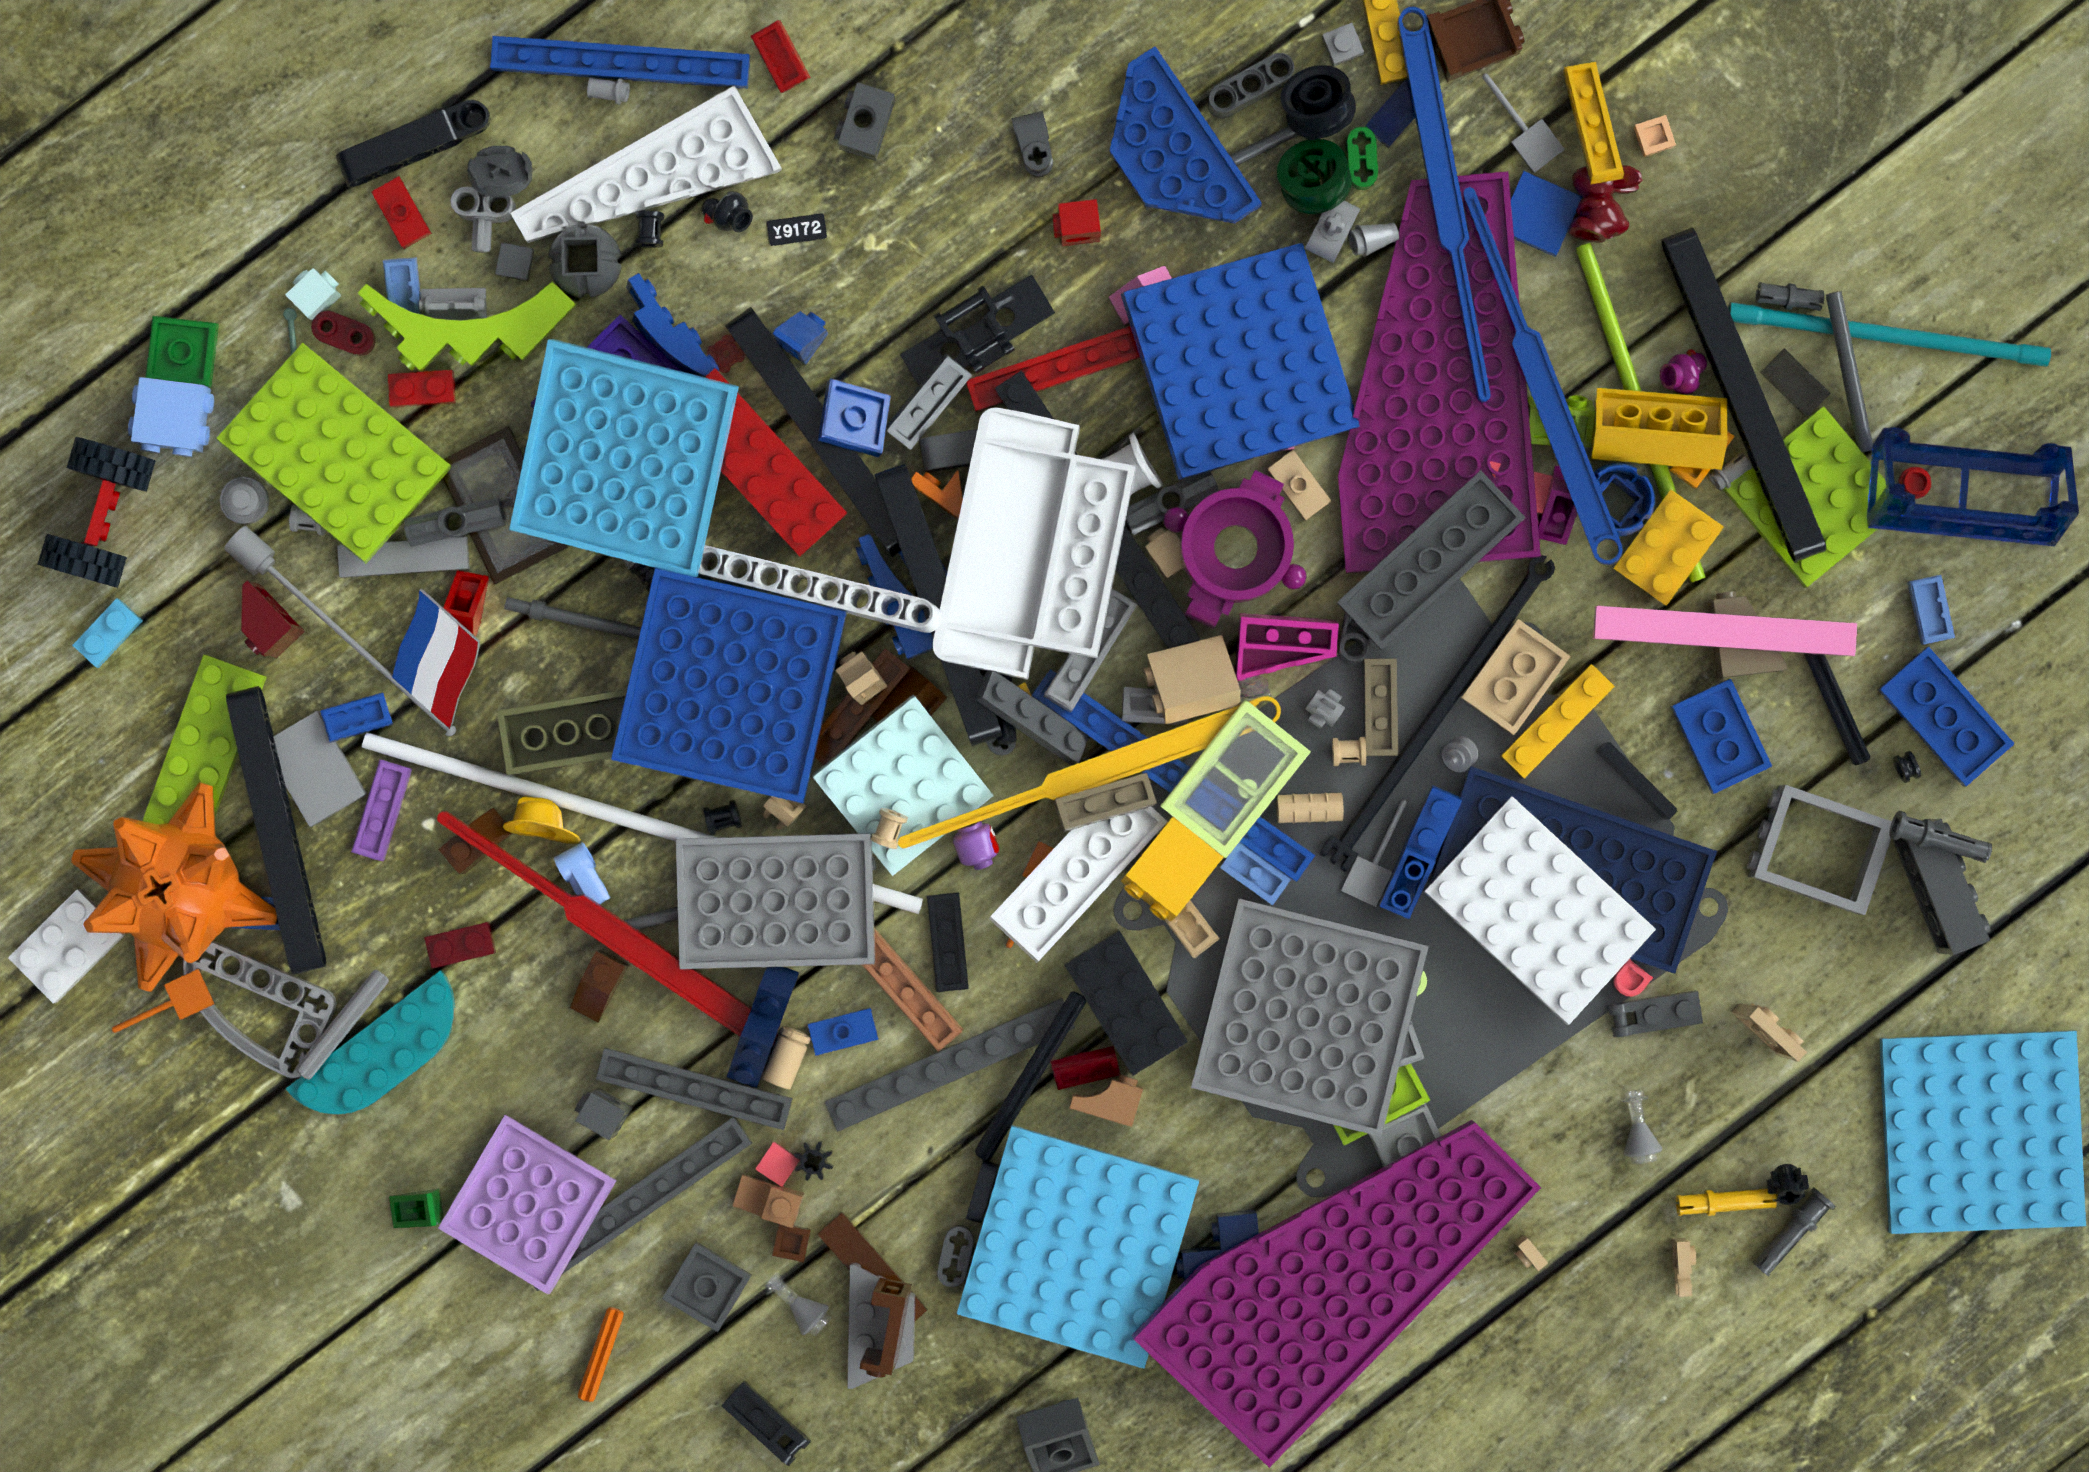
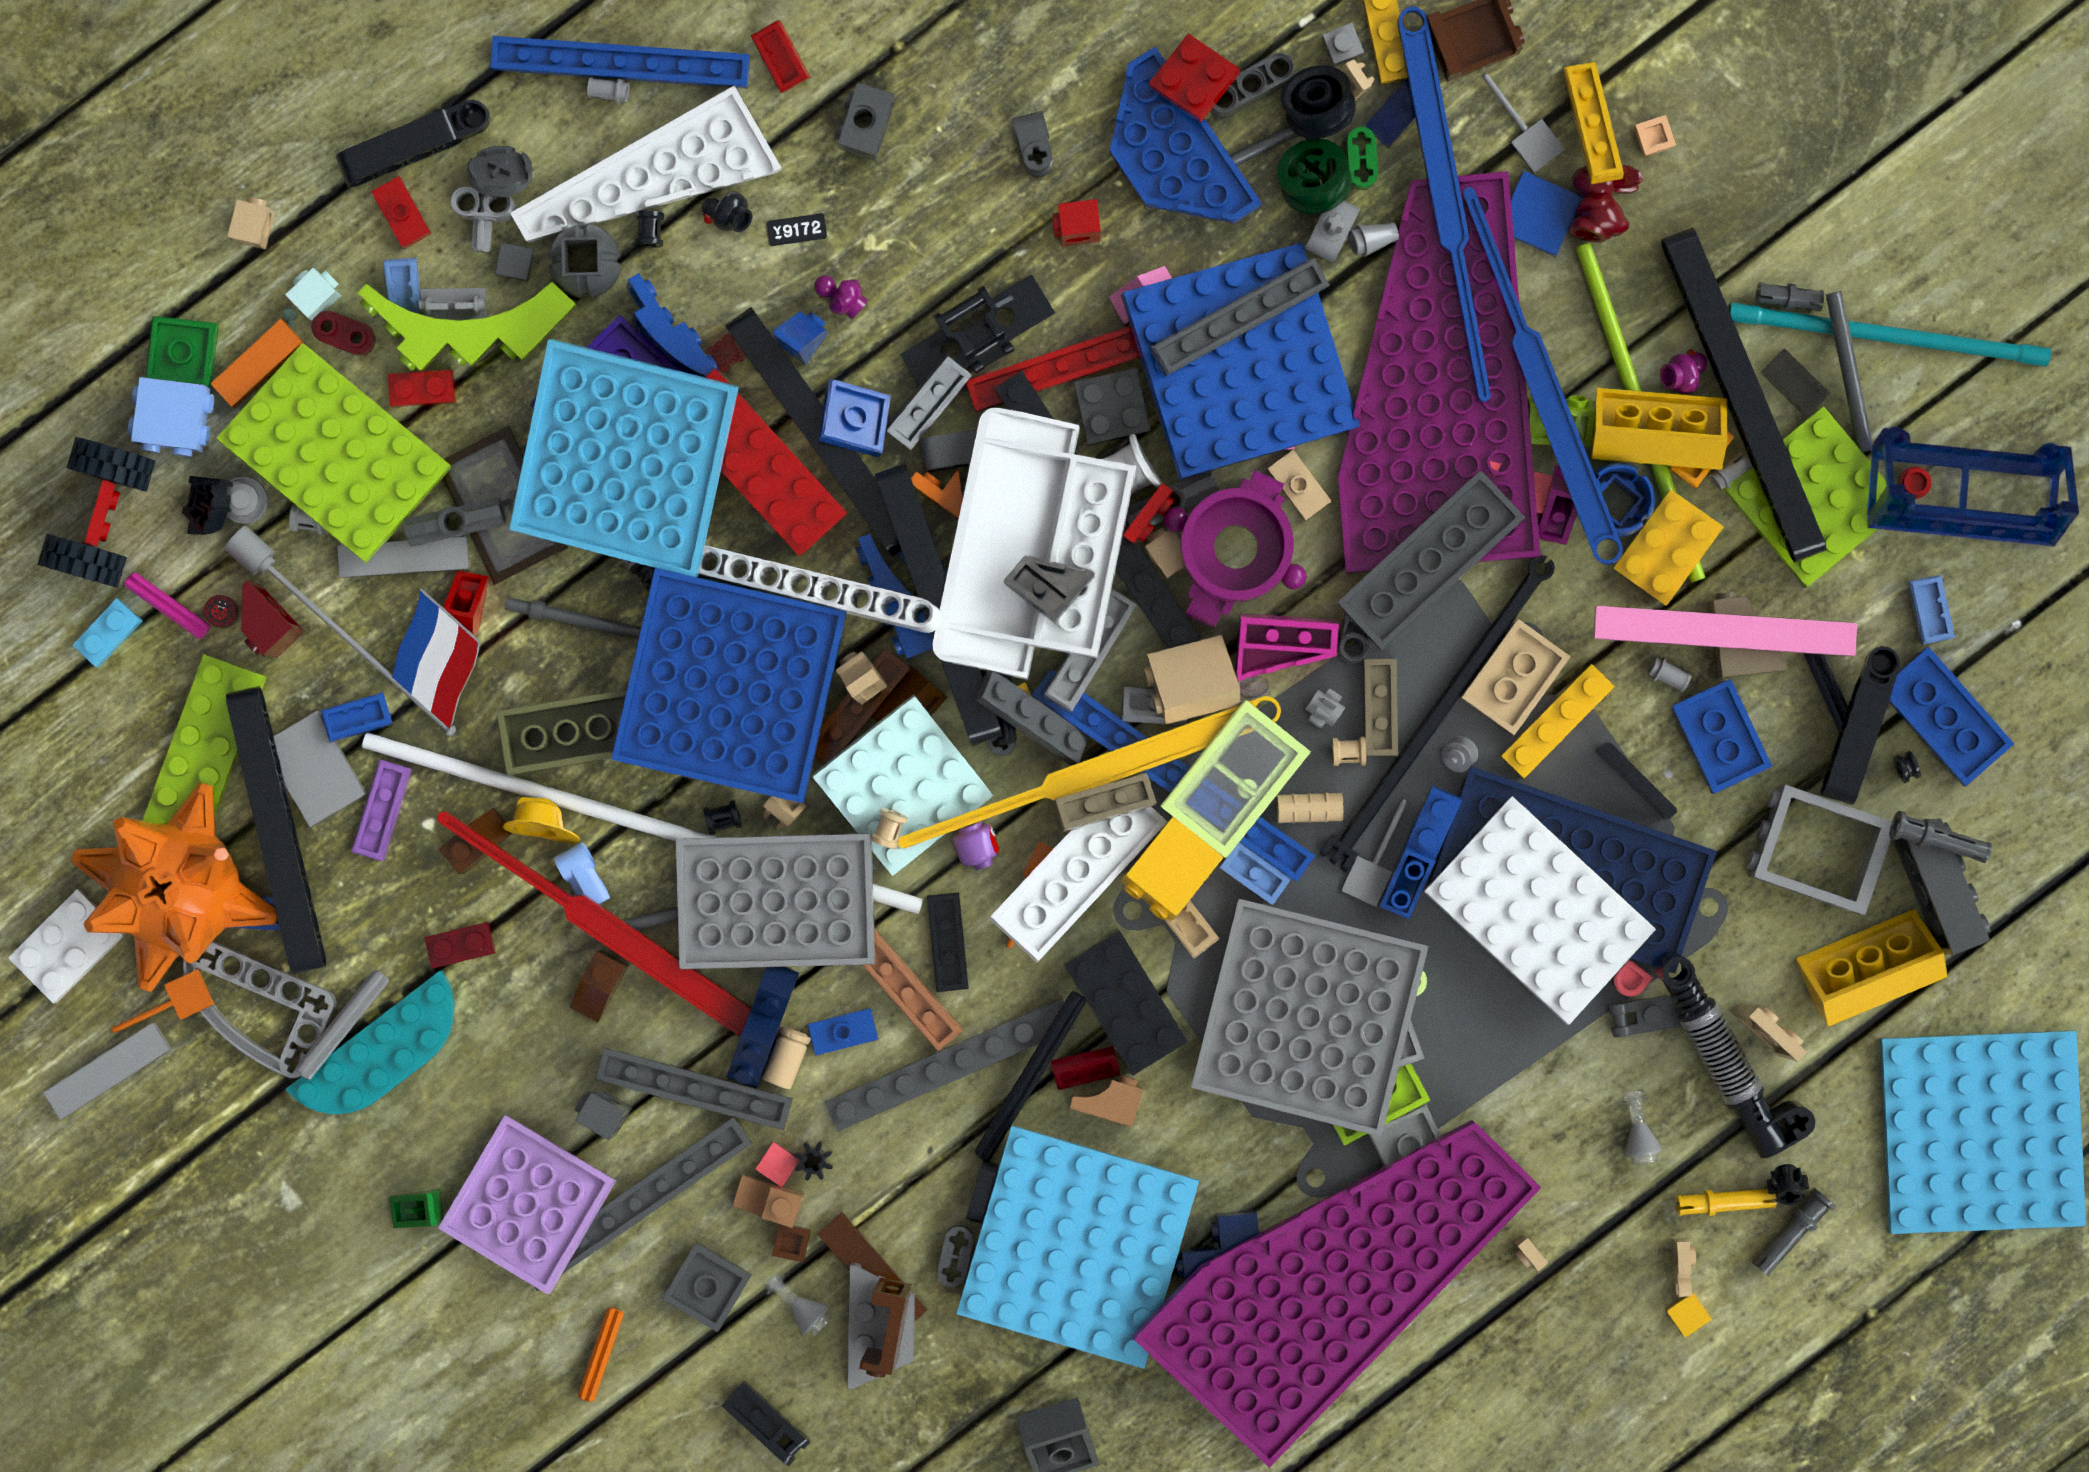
none -> light grey tile [43,1022,172,1120]
none -> dark pink axle [124,572,210,639]
none -> black piece [182,476,233,535]
none -> tile [204,595,238,628]
none -> orange tile [211,318,305,408]
none -> tan brick [227,197,275,250]
none -> magenta animal [814,275,868,319]
none -> wing [1004,555,1095,624]
none -> dark grey plate [1074,368,1151,446]
none -> red plate [1123,483,1174,545]
none -> red plate [1149,33,1240,123]
none -> dark grey tile [1149,258,1330,377]
none -> tan tile [1340,59,1375,101]
none -> light grey pin [1648,657,1692,692]
none -> black piece [1655,952,1815,1159]
none -> yellow tile [1665,1292,1712,1338]
none -> yellow slope [1796,909,1948,1027]
none -> black piece [1821,646,1900,805]

